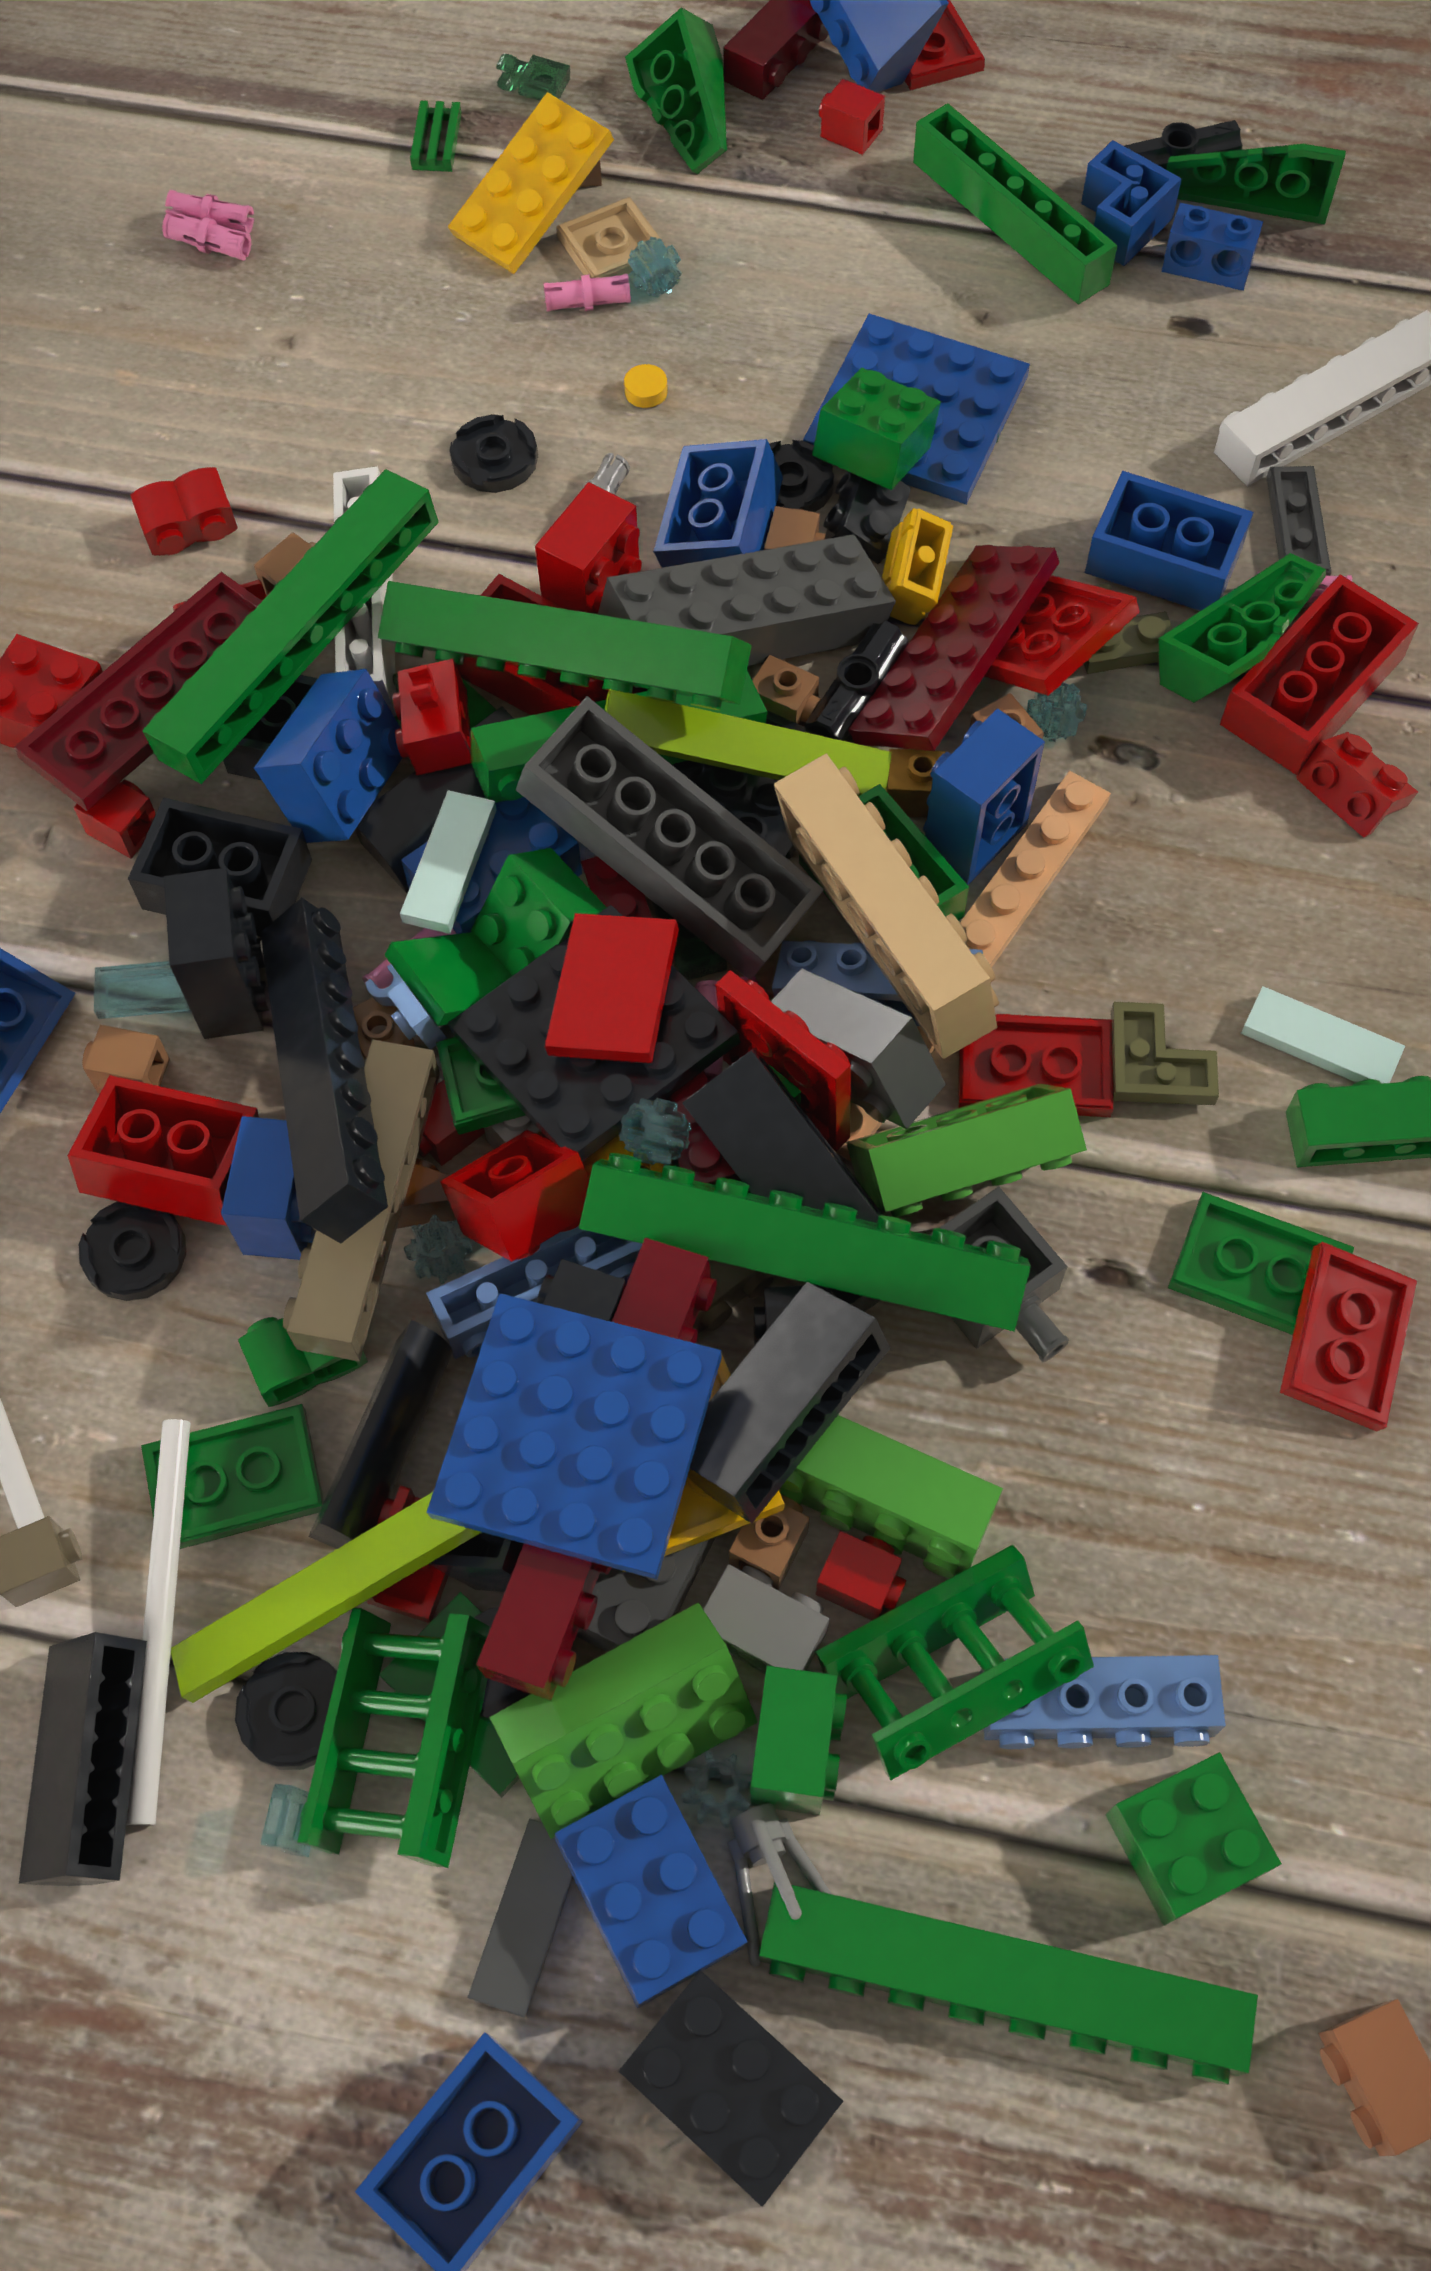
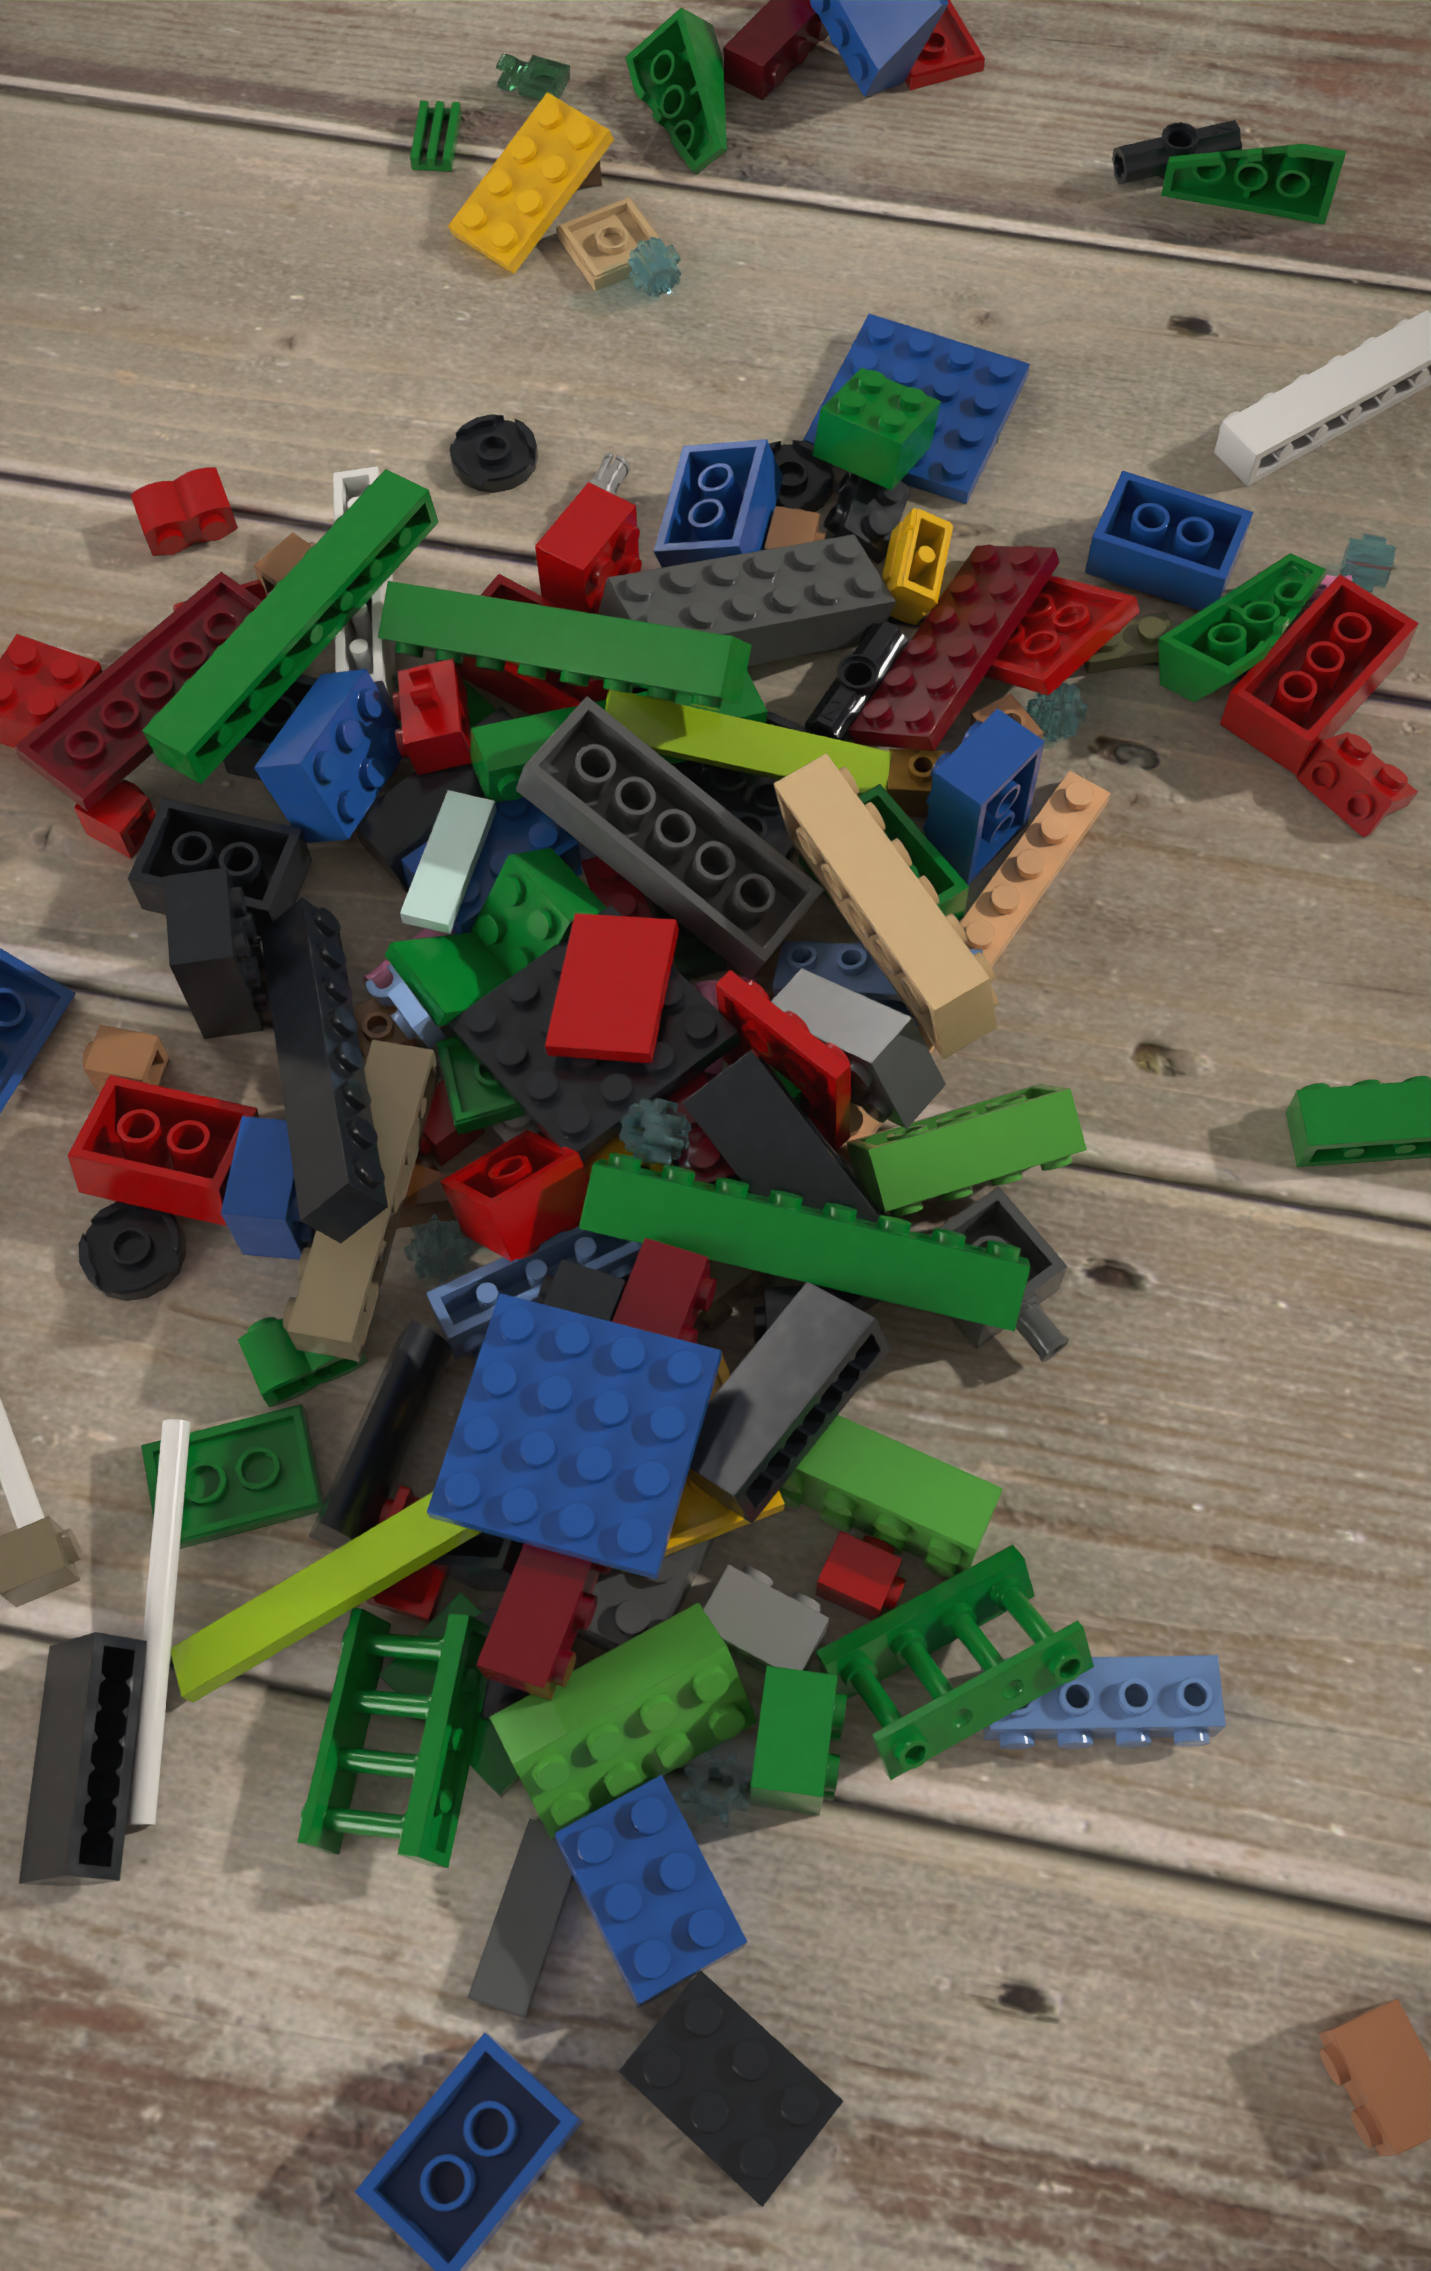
clear light blue tile [94,961,191,1019] -> none
bright pink pin [162,210,251,261] -> none
bright pink pin [165,190,254,234] -> none
black tile [235,1652,337,1770] -> none
clear light blue tile [261,1784,311,1857] -> none
bright pink pin [543,274,631,312] -> none
yellow tile [624,364,668,408] -> none
light grey plant [727,1803,832,1967] -> none
medium nougat brick [729,1495,810,1590] -> none
medium nougat brick [752,655,821,727] -> none
green brick [759,1881,1258,2085] -> none
red brick [818,79,885,155] -> none
green brick [913,103,1117,305] -> none
red tile [958,1014,1113,1118] -> none
blue brick [1081,140,1182,266] -> none
green brick [1105,1752,1282,1926] -> none
olive plate [1110,1002,1219,1105] -> none
blue brick [1161,202,1263,291] -> none
green tile [1168,1192,1354,1335] -> none
light aqua tile [1241,986,1405,1084] -> none
dark grey tile [1266,466,1331,576] -> none
red tile [1280,1242,1417,1432] -> none
none -> clear light blue gear [1340,533,1396,593]

